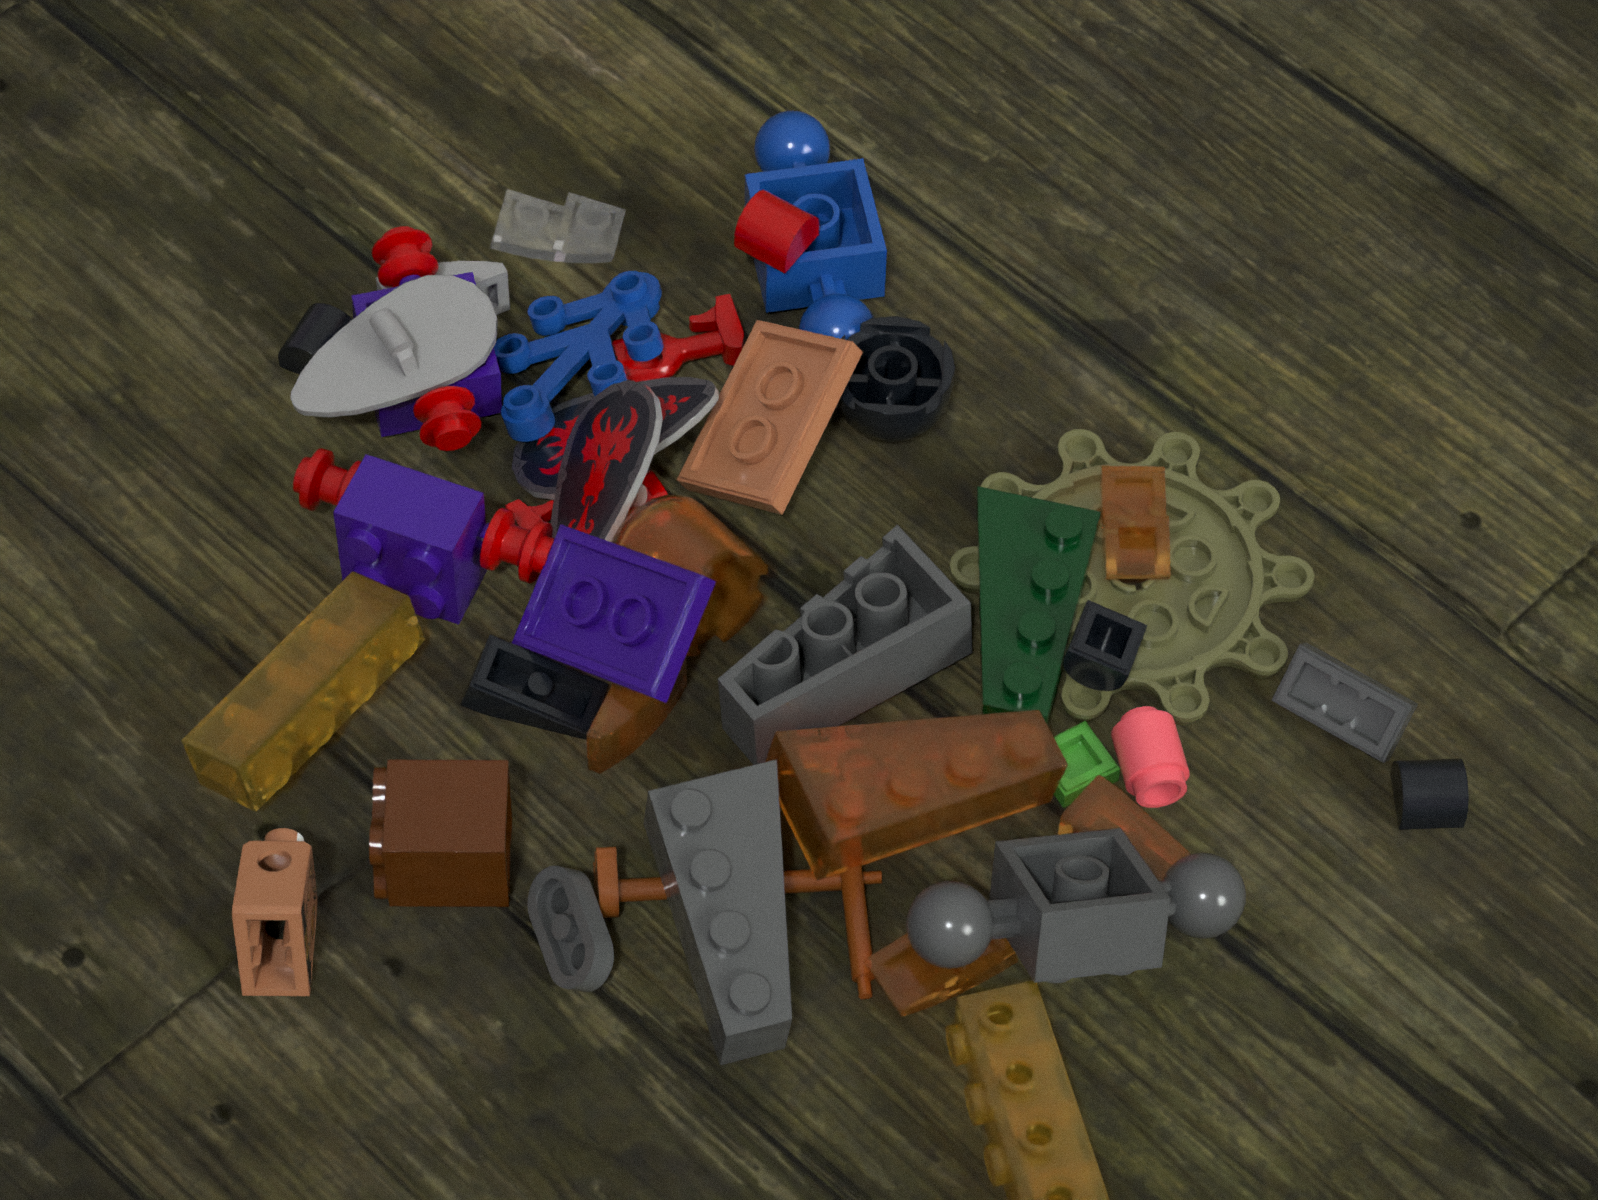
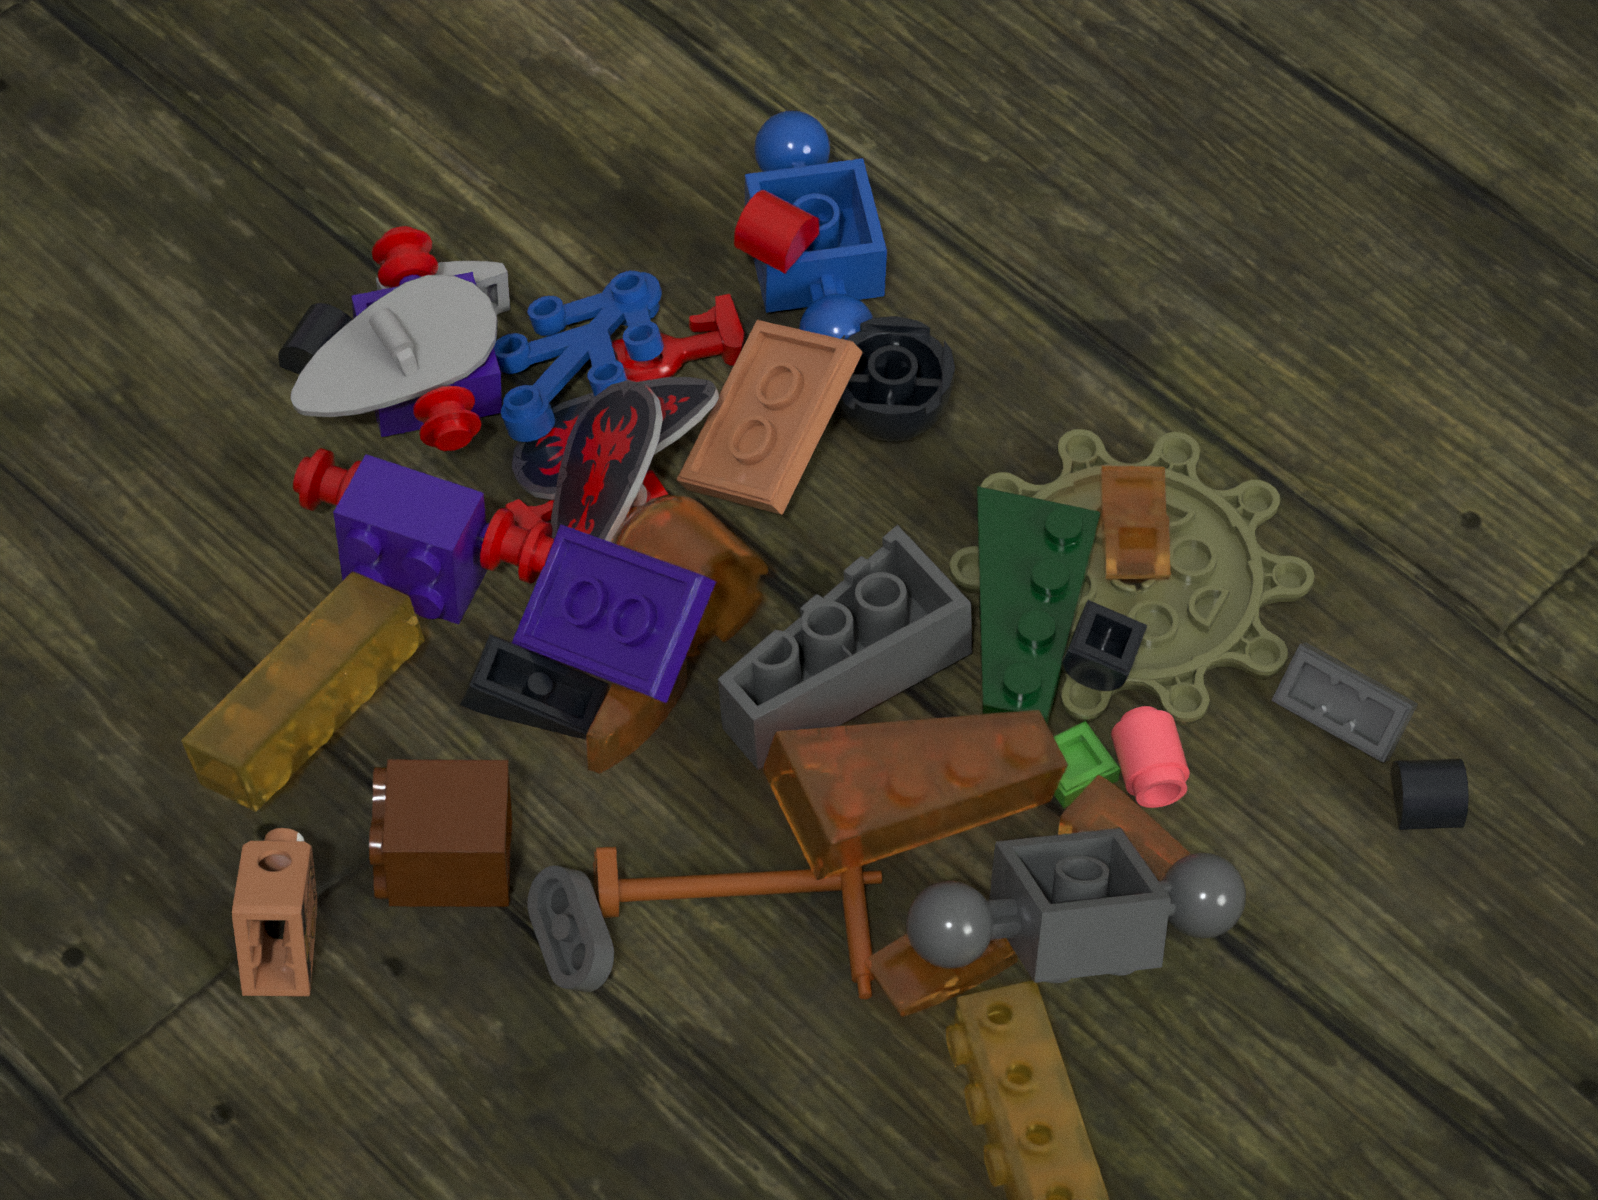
clear slope [490,189,626,263] -> none
dark grey wedge [643,759,792,1065] -> none

